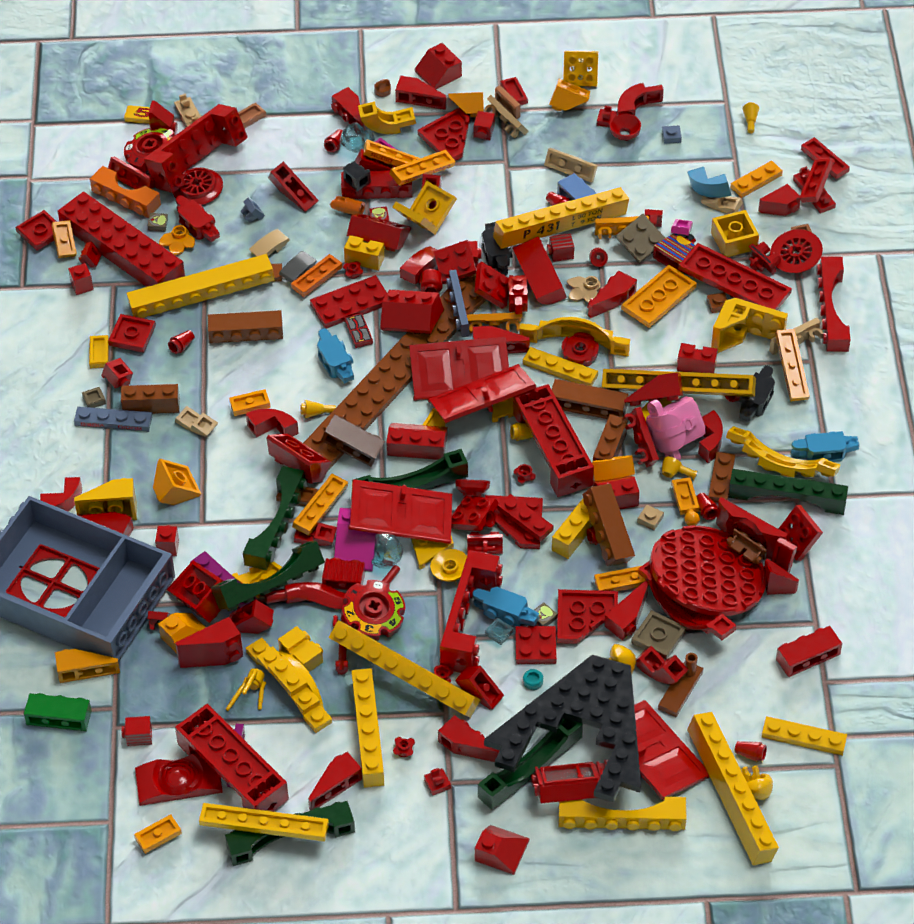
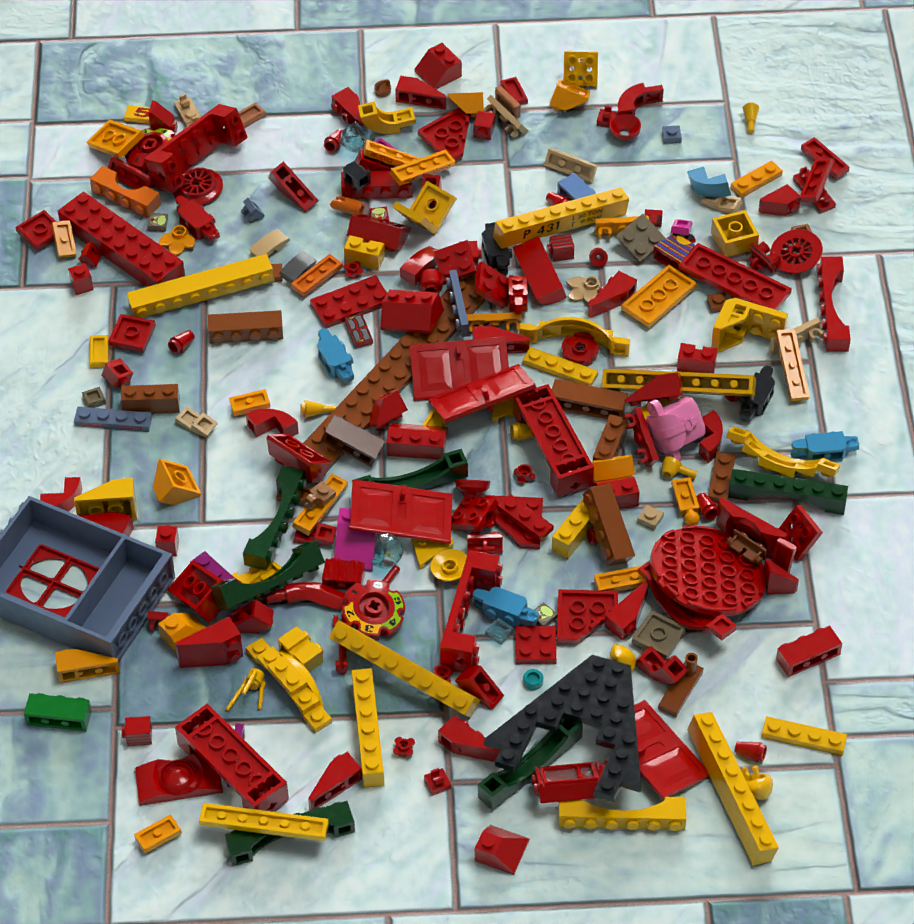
none -> light orange plate [86,119,144,159]
none -> medium nougat plate [304,481,336,510]
none -> red slope [368,390,408,430]

